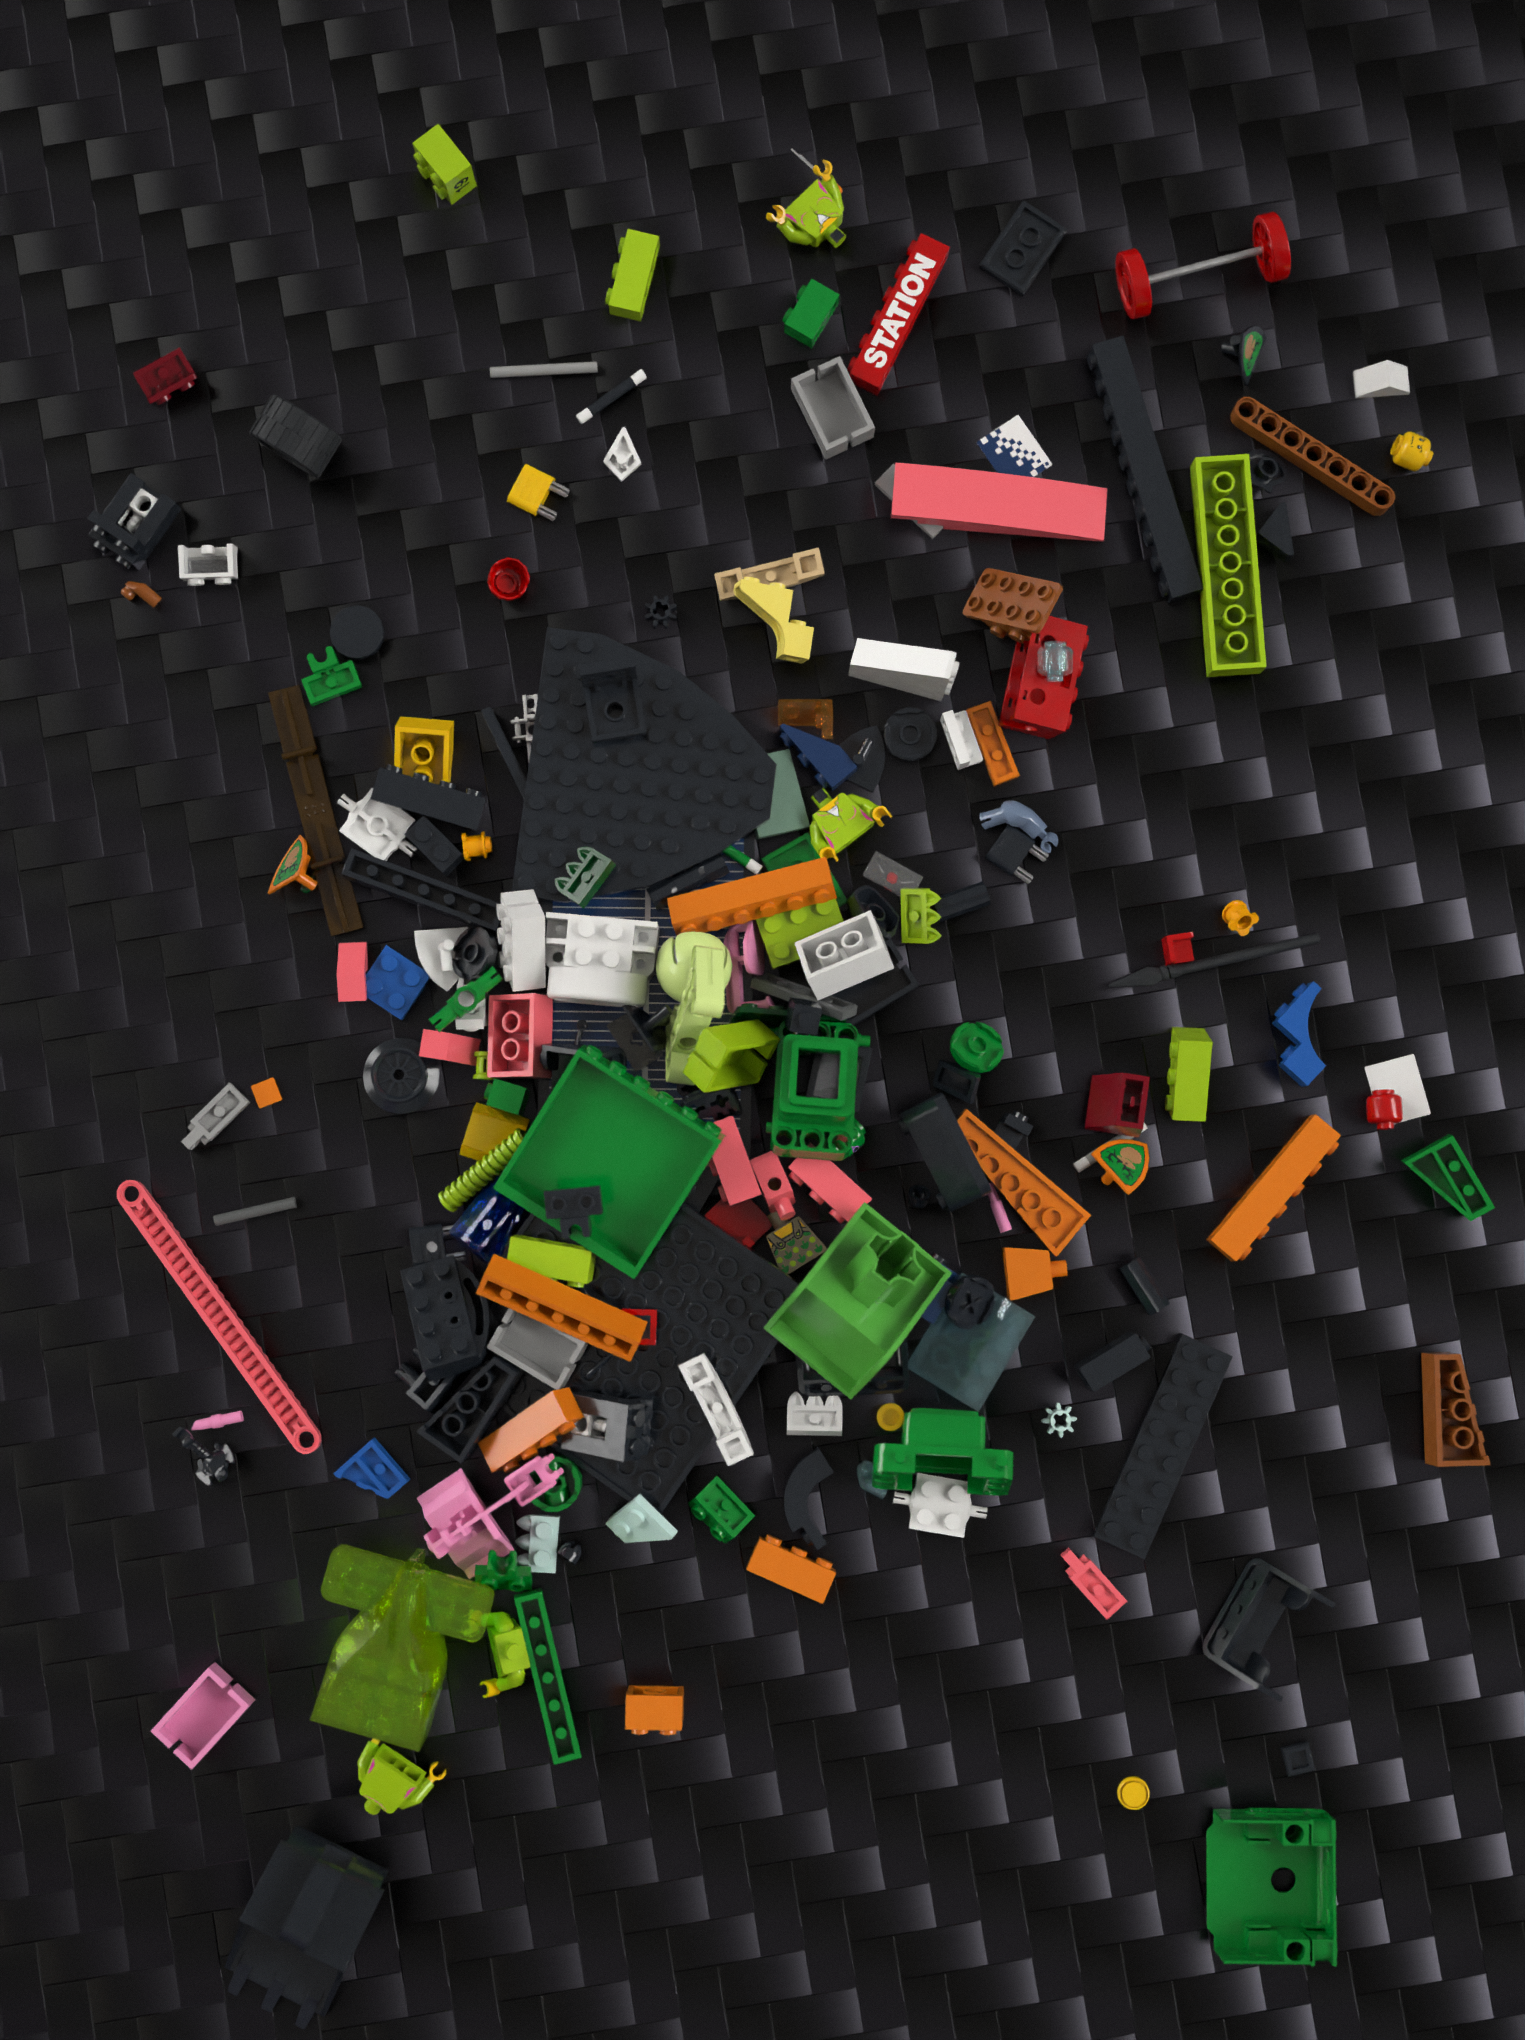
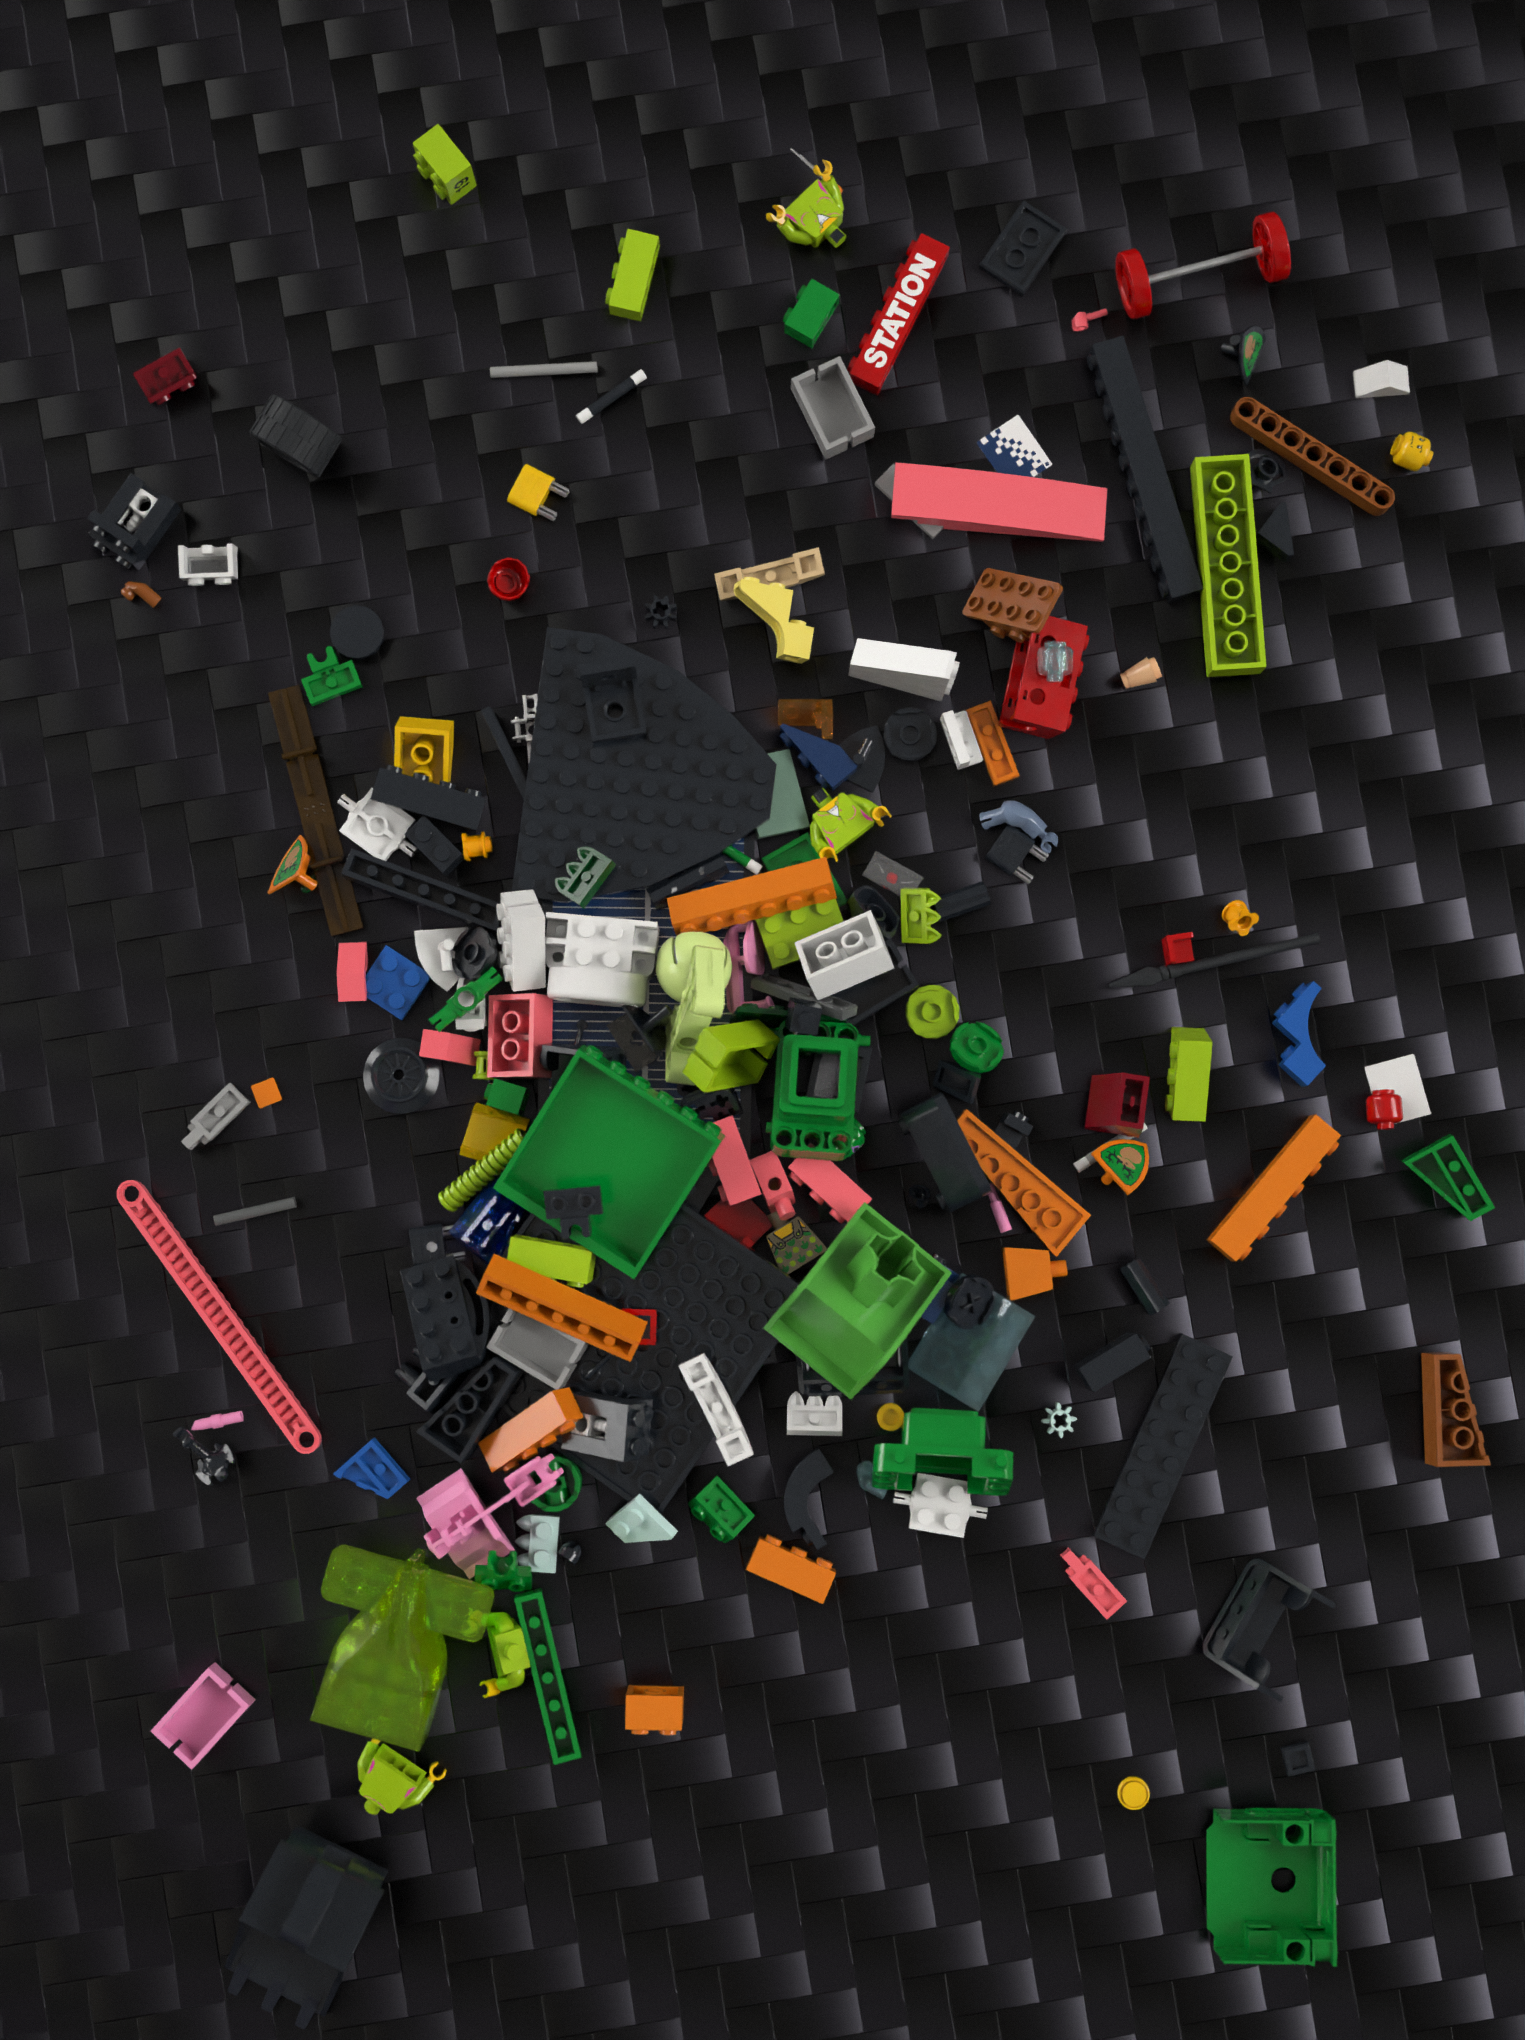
white piece [603,427,641,482] -> none
none -> lime tile [905,985,960,1039]
none -> coral hand [1072,308,1108,332]
none -> light nougat cone [1120,657,1162,689]

